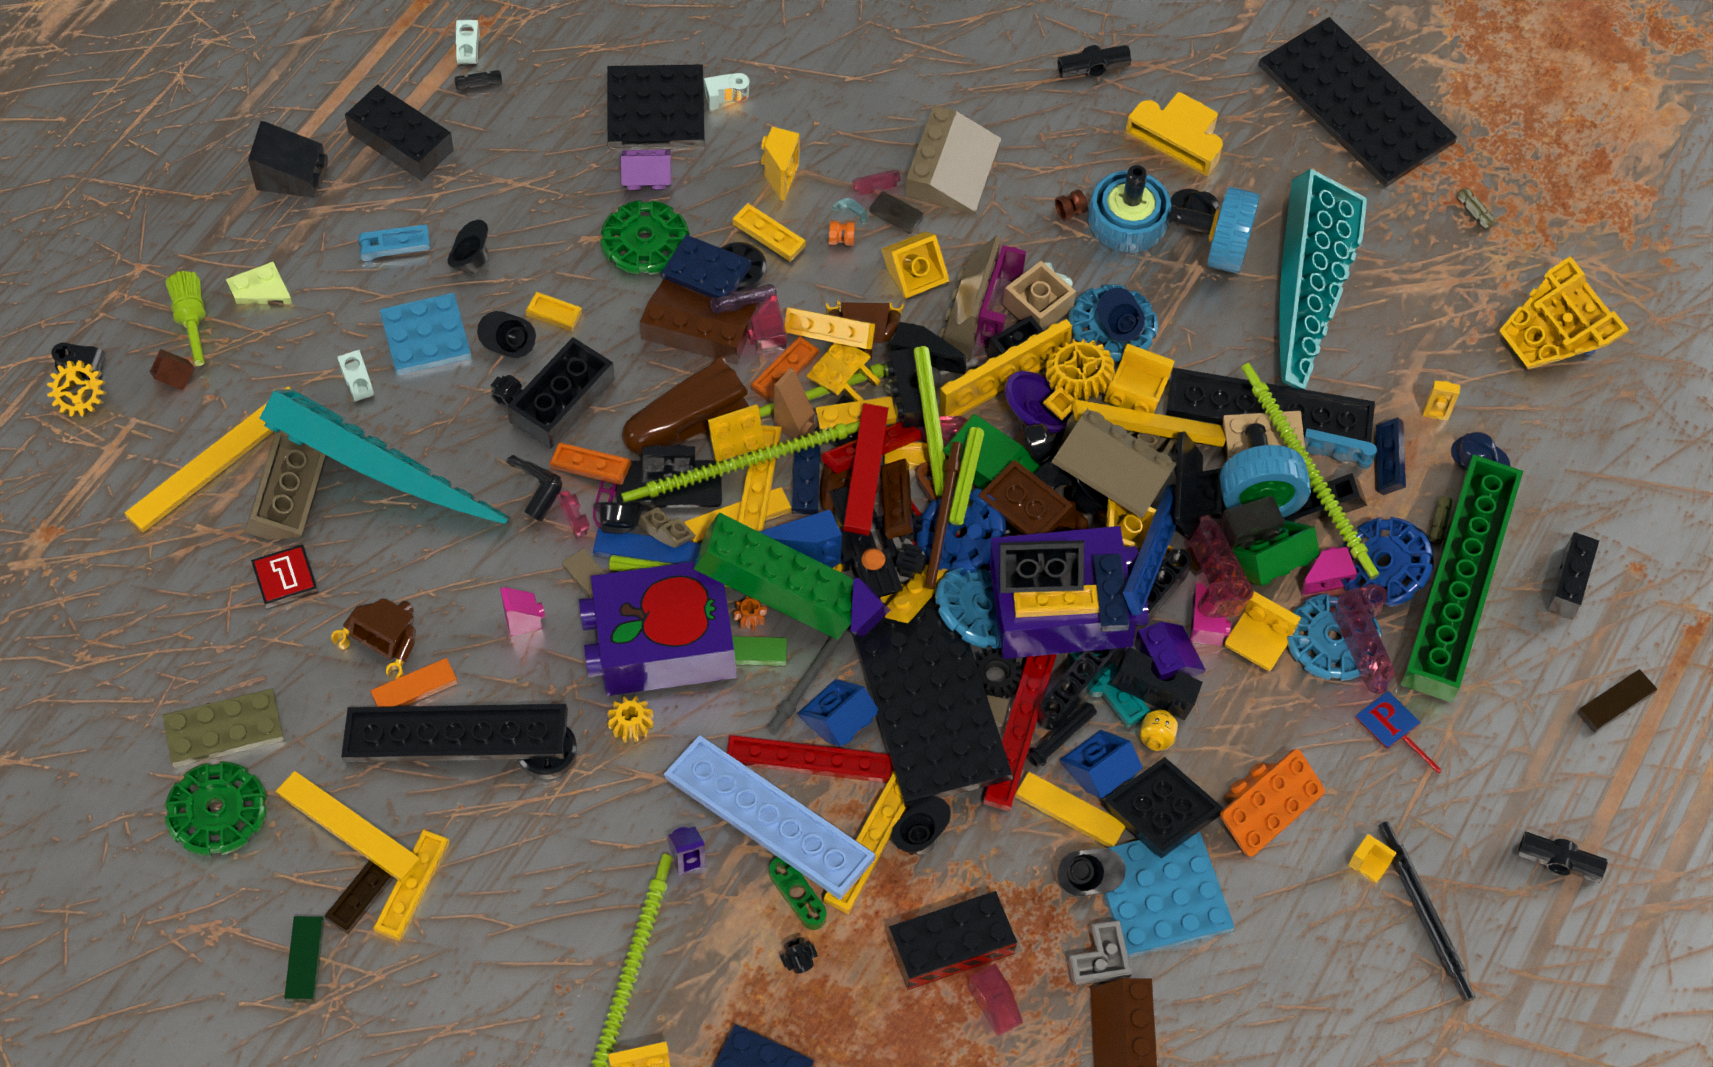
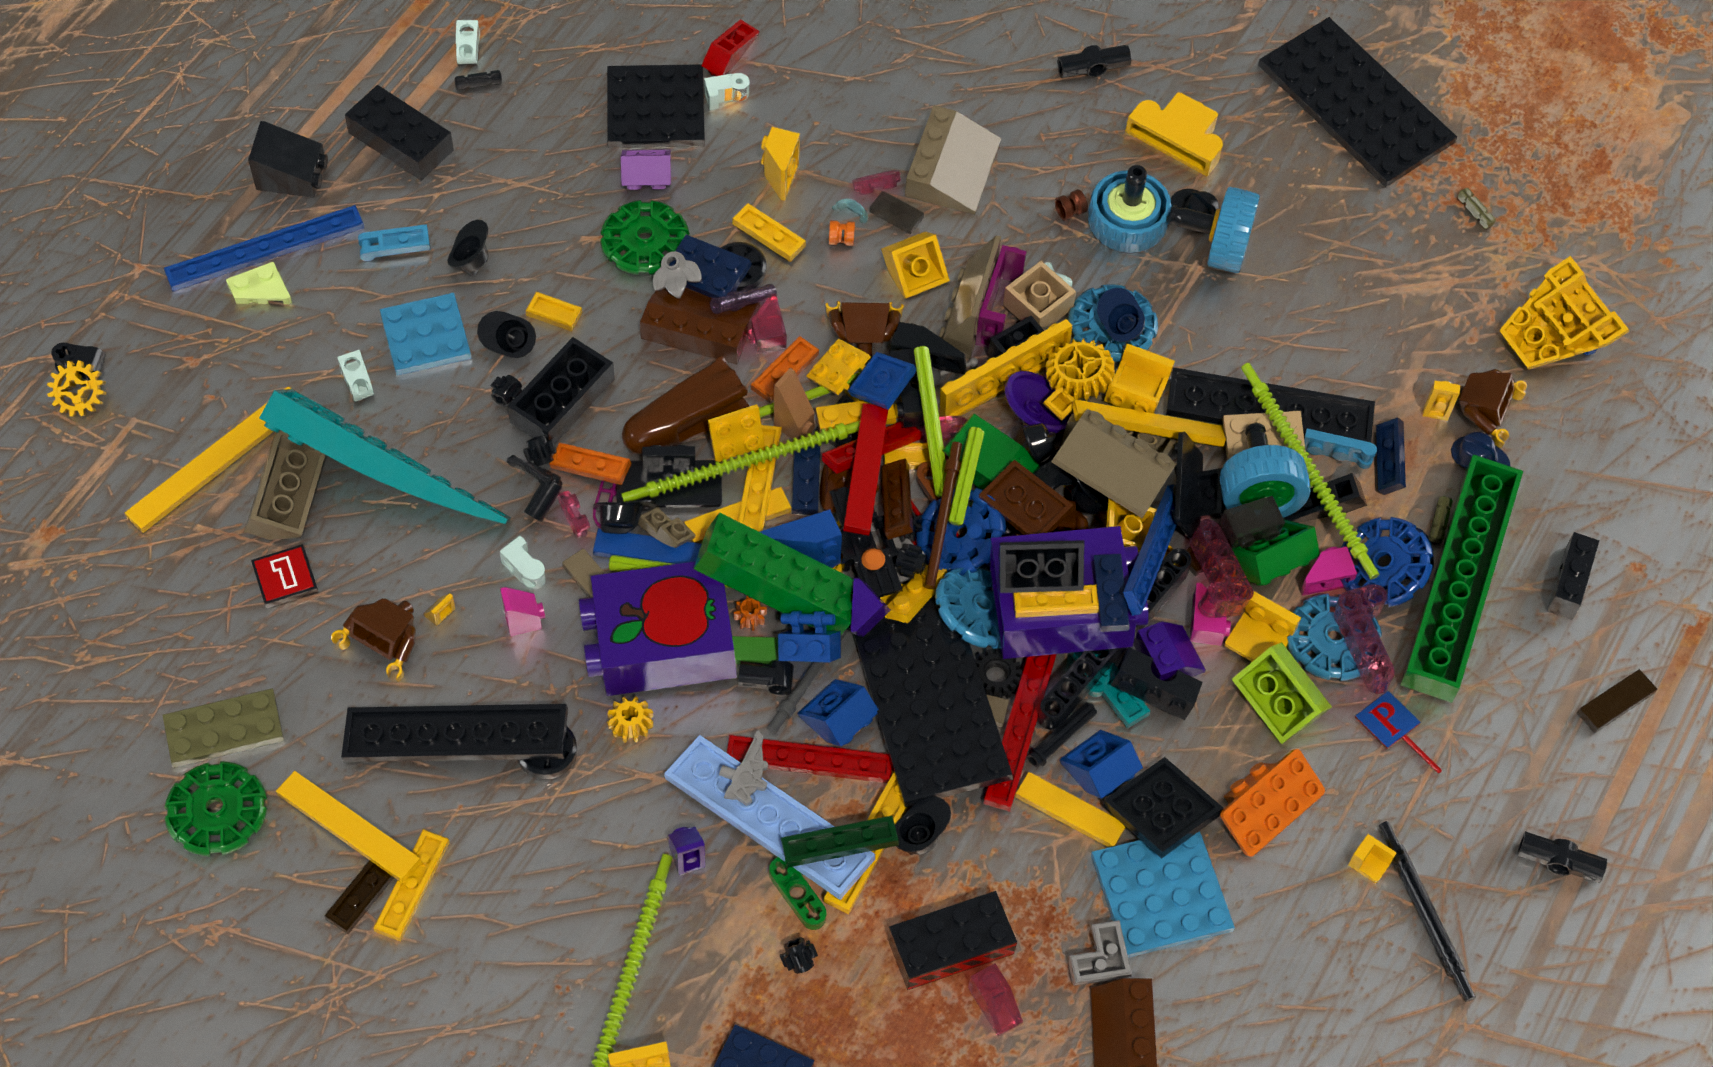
copper panel [149,349,194,390] -> none
lime piece [166,271,206,366] -> none
dark green tile [284,916,324,1003] -> none
orange tile [370,658,458,707] -> none
yellow plate [783,307,875,349] -> none
black piece [1057,848,1126,896] -> none
yellow head [1140,710,1178,751] -> none
teal wedge [1279,168,1367,390] -> none
none -> blue tile [164,205,365,292]
none -> yellow slope [423,593,455,626]
none -> light aqua leg [500,536,546,590]
none -> black gear [523,435,557,466]
none -> light grey plate [653,251,702,298]
none -> red slope [701,19,760,76]
none -> light grey piece [719,730,768,806]
none -> black piece [738,660,794,696]
none -> blue brick [778,611,841,662]
none -> dark green plate [781,816,899,868]
none -> blue plate [848,352,917,410]
none -> lime slope [1232,643,1332,744]
none -> reddish brown torso [1457,369,1527,448]

